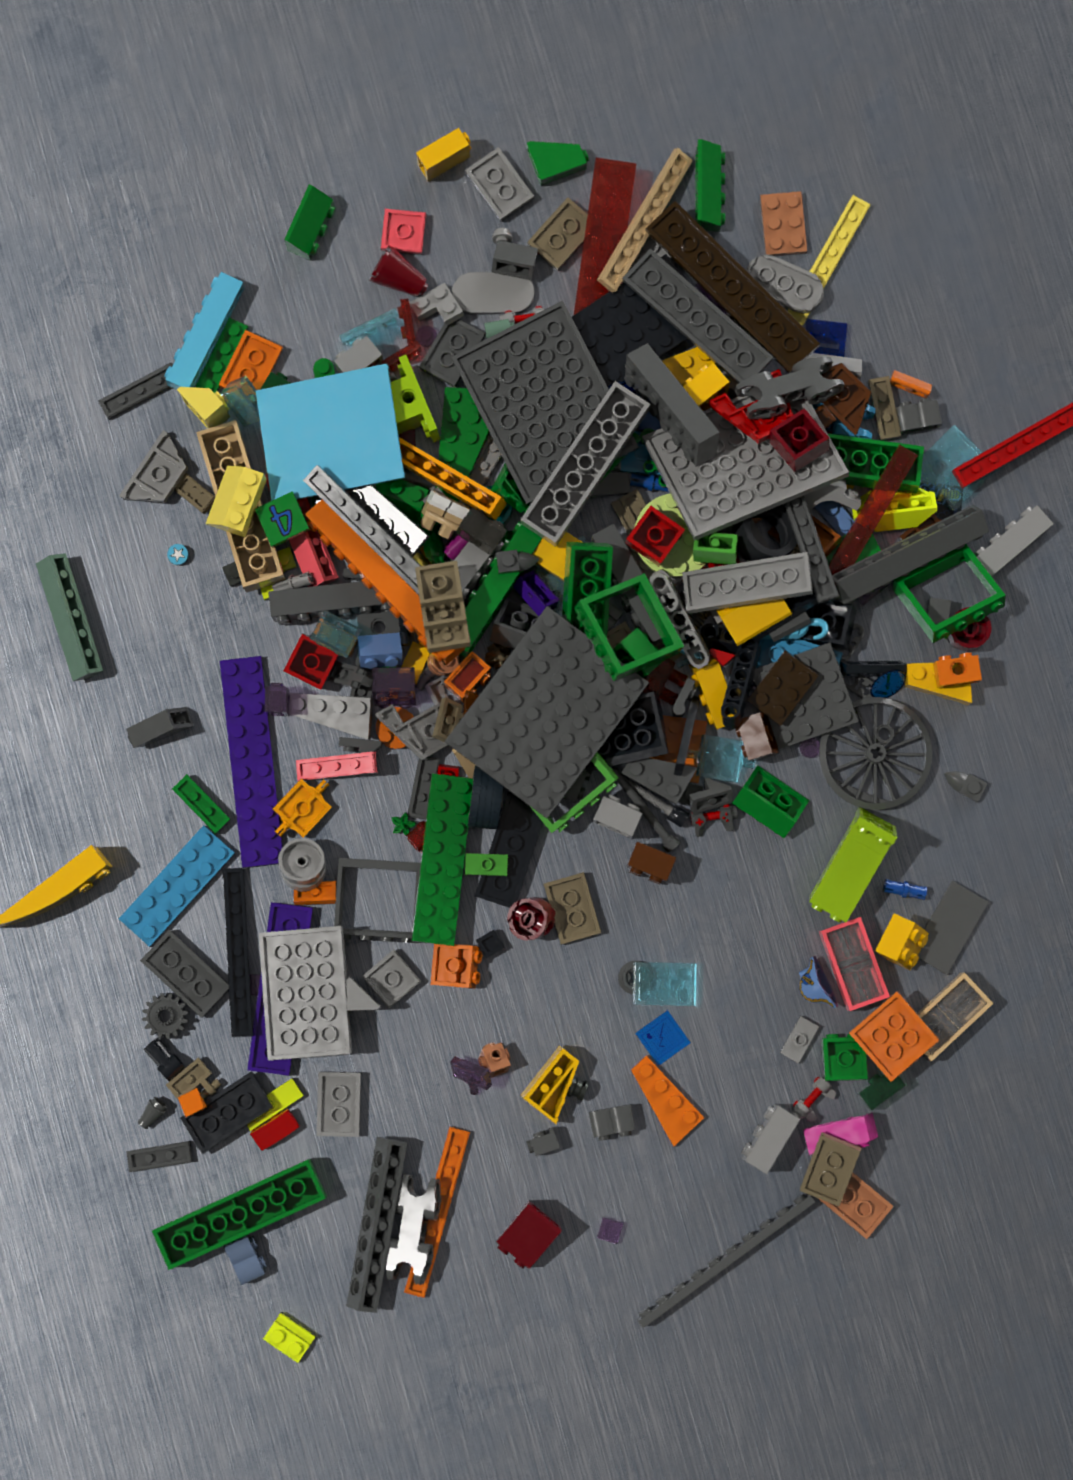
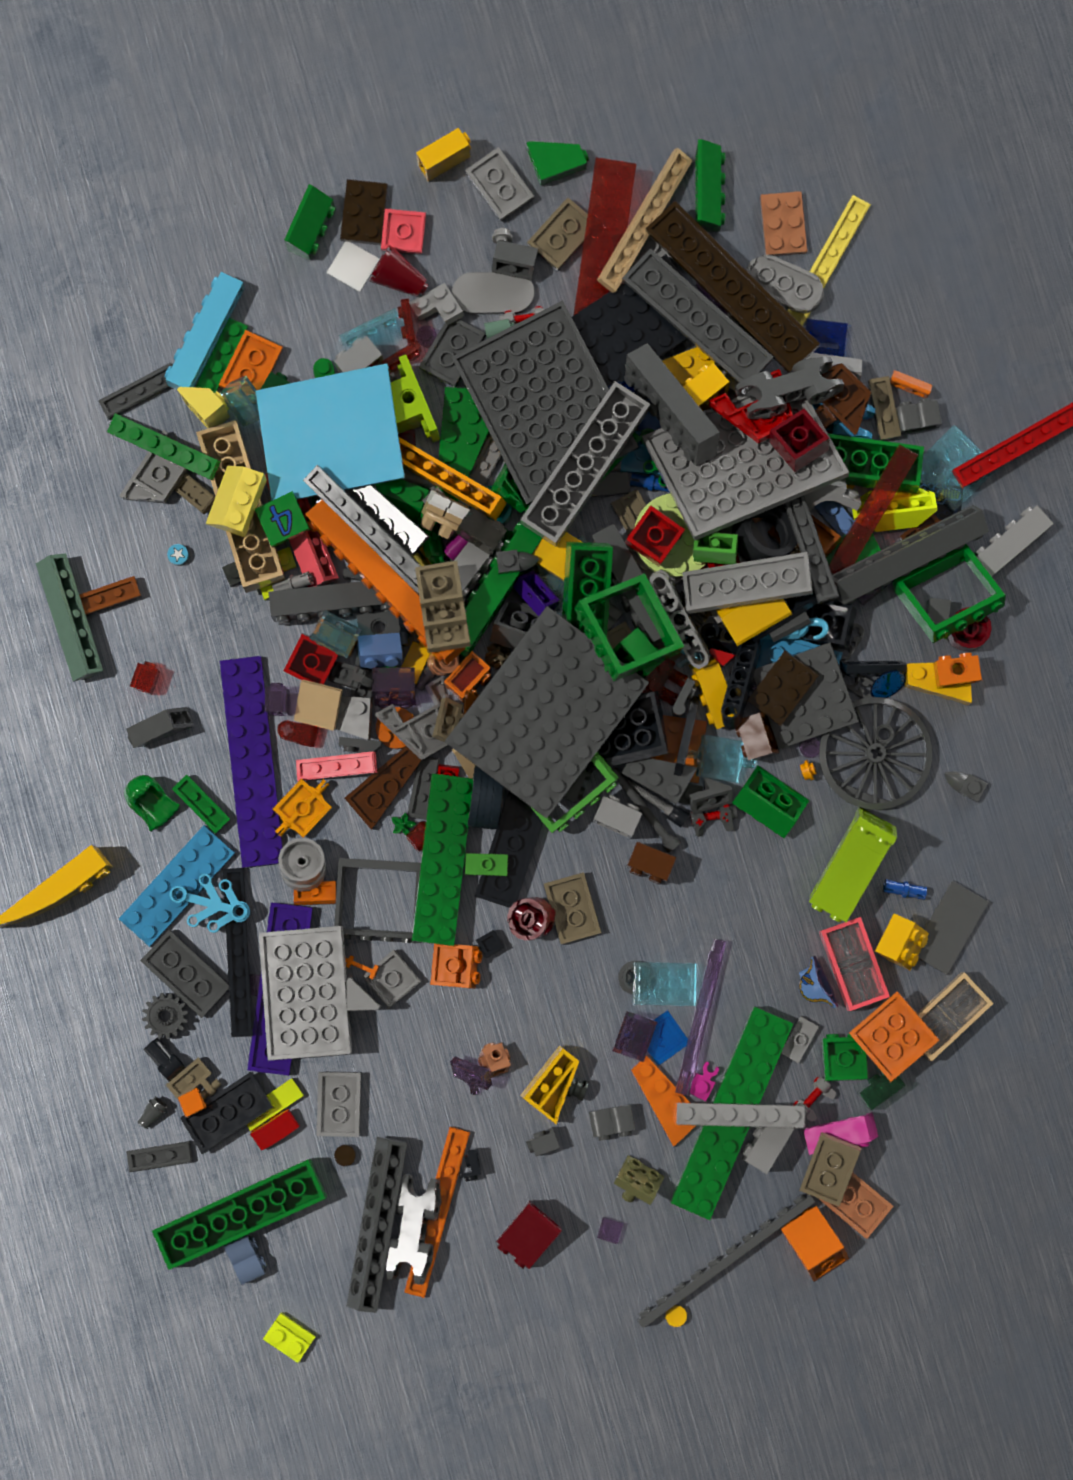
none -> dark orange plate [79,576,142,616]
none -> green plate [107,413,221,480]
none -> green piece [124,775,180,832]
none -> clear red brick [130,661,160,695]
none -> medium azure plant [170,874,250,933]
none -> clear red piece [277,720,319,747]
none -> tan tile [294,680,343,731]
none -> white sticker [327,242,379,292]
none -> dark brown tile [334,1145,356,1166]
none -> dark brown plate [340,179,388,245]
none -> reddish brown wing [345,746,422,830]
none -> orange piece [345,955,379,980]
none -> black bracket [459,1148,482,1182]
none -> clear purple brick [613,1011,657,1062]
none -> olive plate [613,1155,665,1205]
none -> yellow tile [665,1305,687,1327]
none -> green brick [670,1007,793,1220]
none -> clear purple piece [675,939,726,1096]
none -> light grey plate [676,1103,806,1129]
none -> dark pink plate [687,1062,719,1102]
none -> orange slope [781,1206,849,1282]
none -> light orange plate [800,760,817,781]

